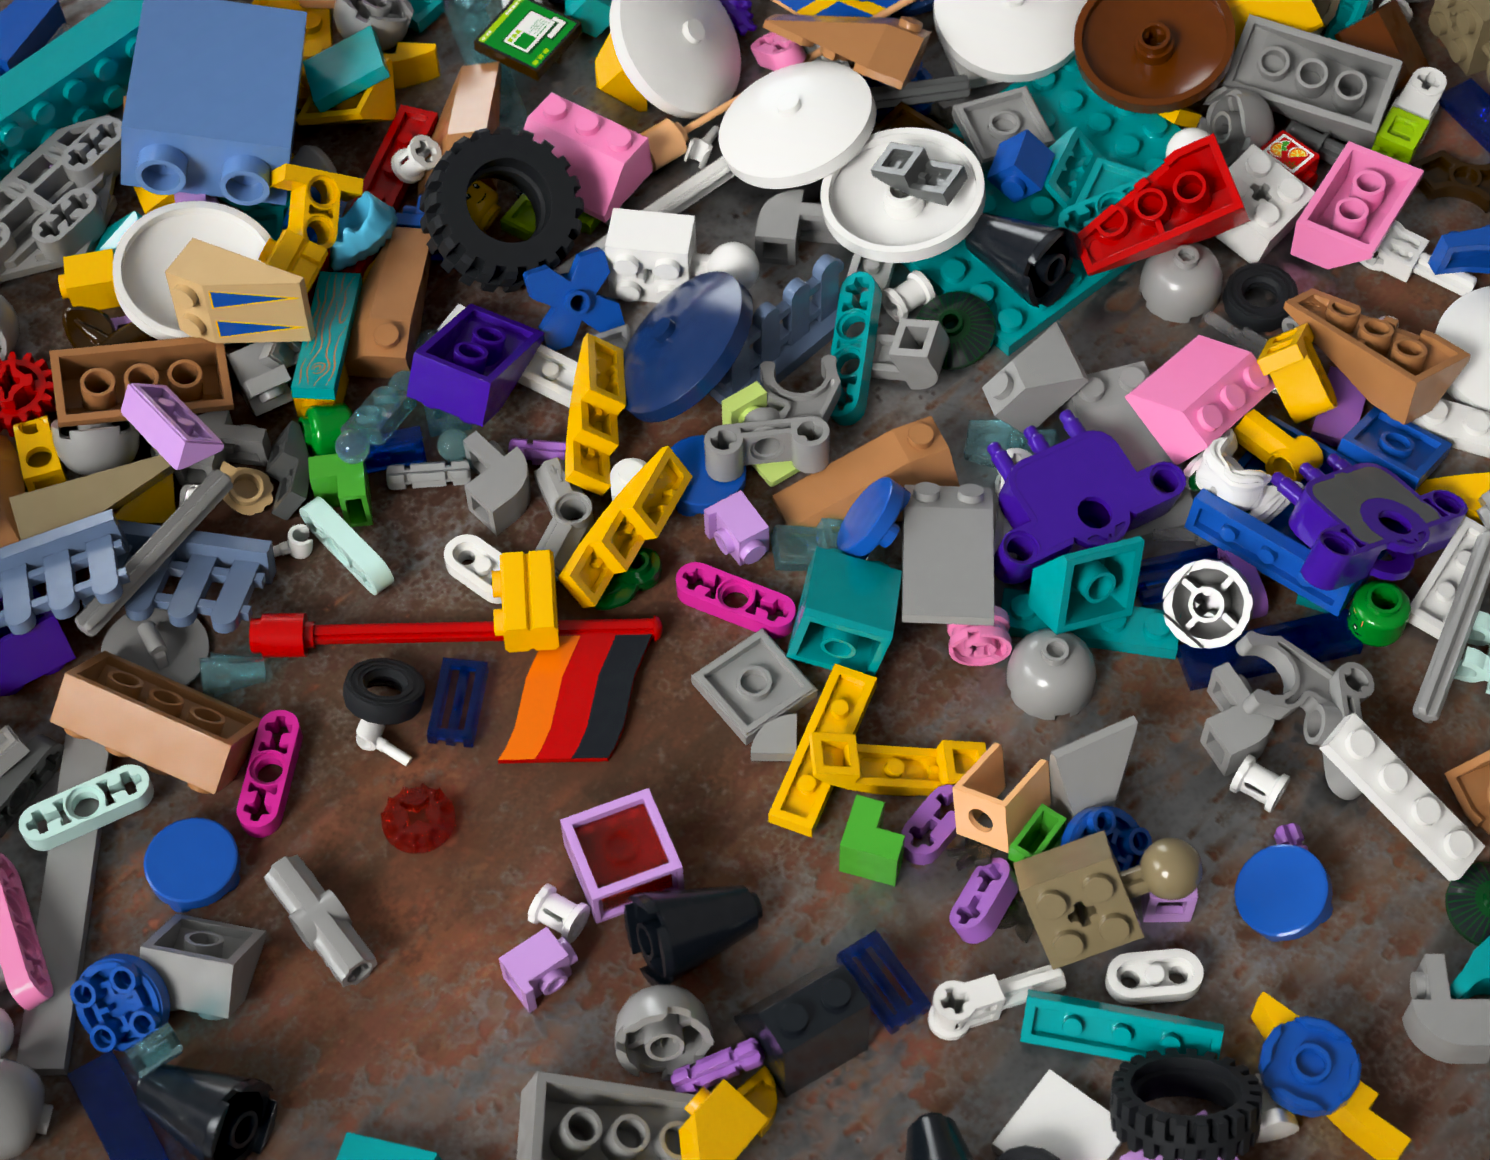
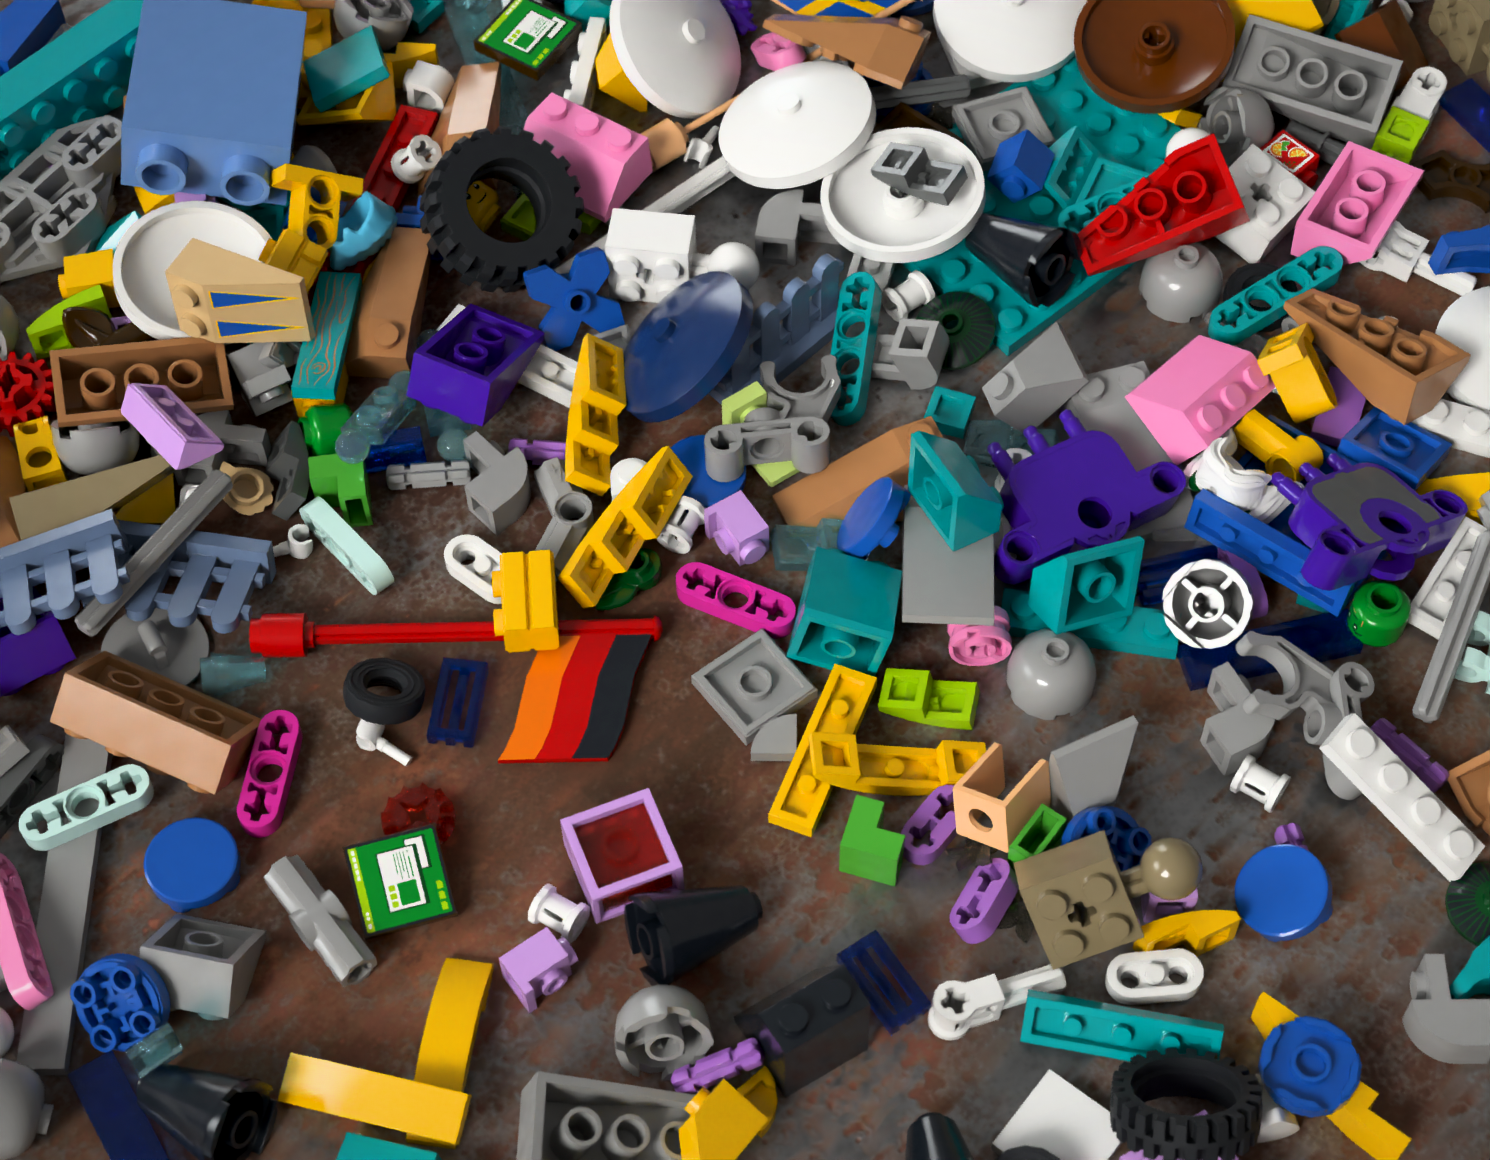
none -> lime slope [26,284,112,360]
none -> yellow slope [277,1052,472,1145]
none -> tile [343,823,458,940]
none -> white plate [403,60,455,114]
none -> yellow slope [406,957,494,1149]
none -> white plate [563,17,607,111]
none -> white bush [656,496,705,554]
none -> lime slope [878,668,980,730]
none -> teal slope [908,431,1004,552]
none -> teal plate [924,386,976,439]
none -> yellow slope [1132,910,1241,957]
none -> teal beam [1208,246,1343,346]
none -> medium lavender axle [1370,718,1449,793]

